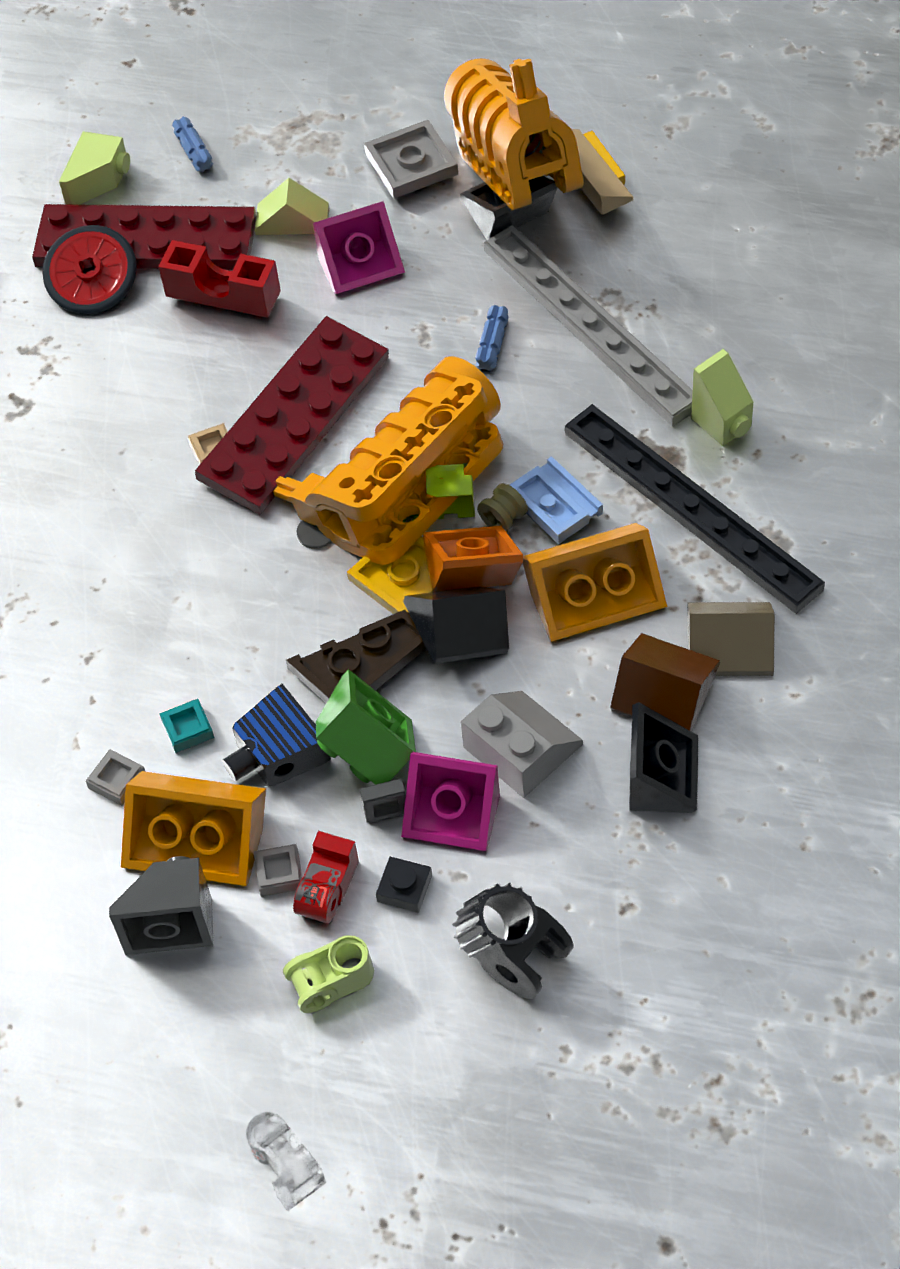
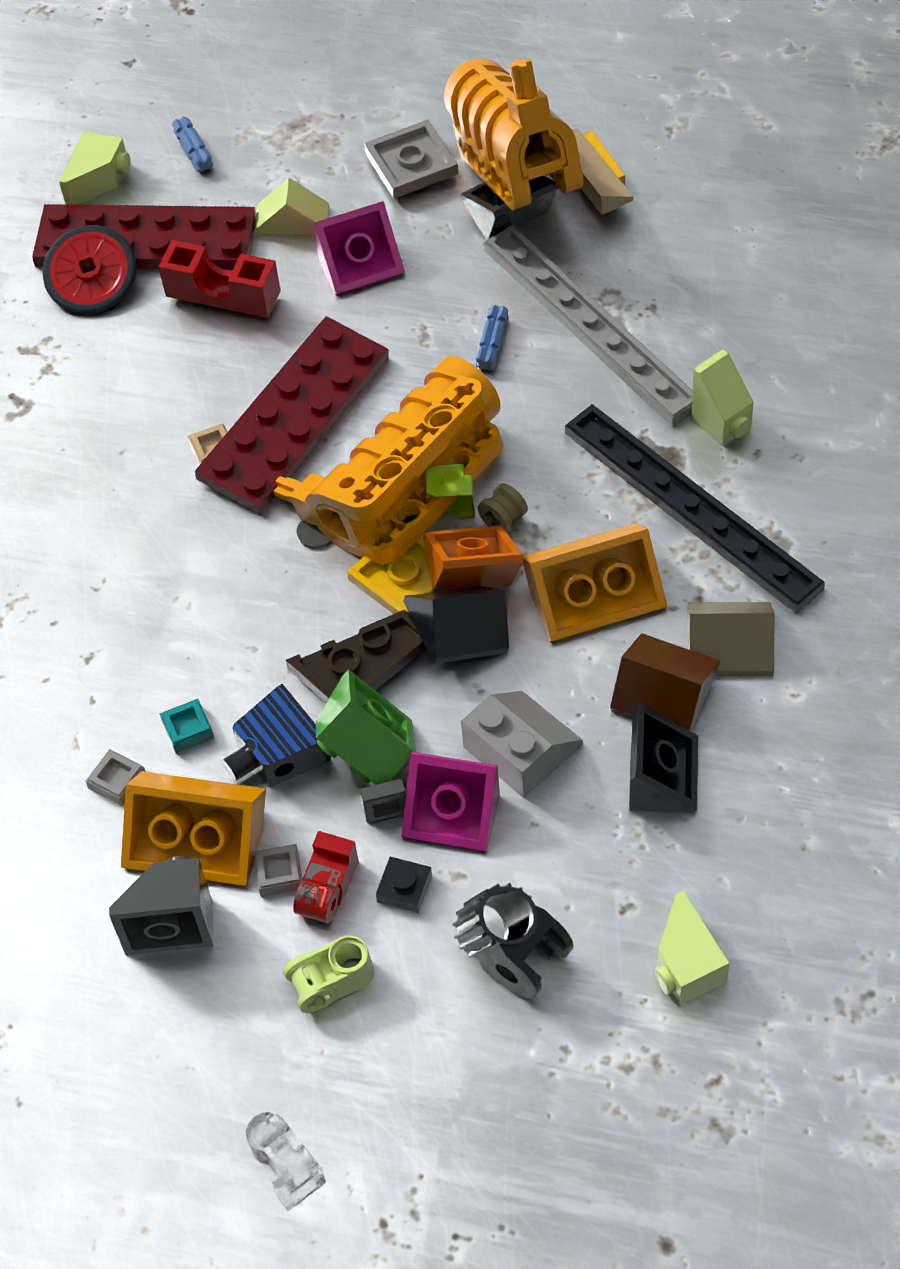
light blue plate [510,456,603,544] -> none
none -> yellowish green slope [654,890,729,1006]

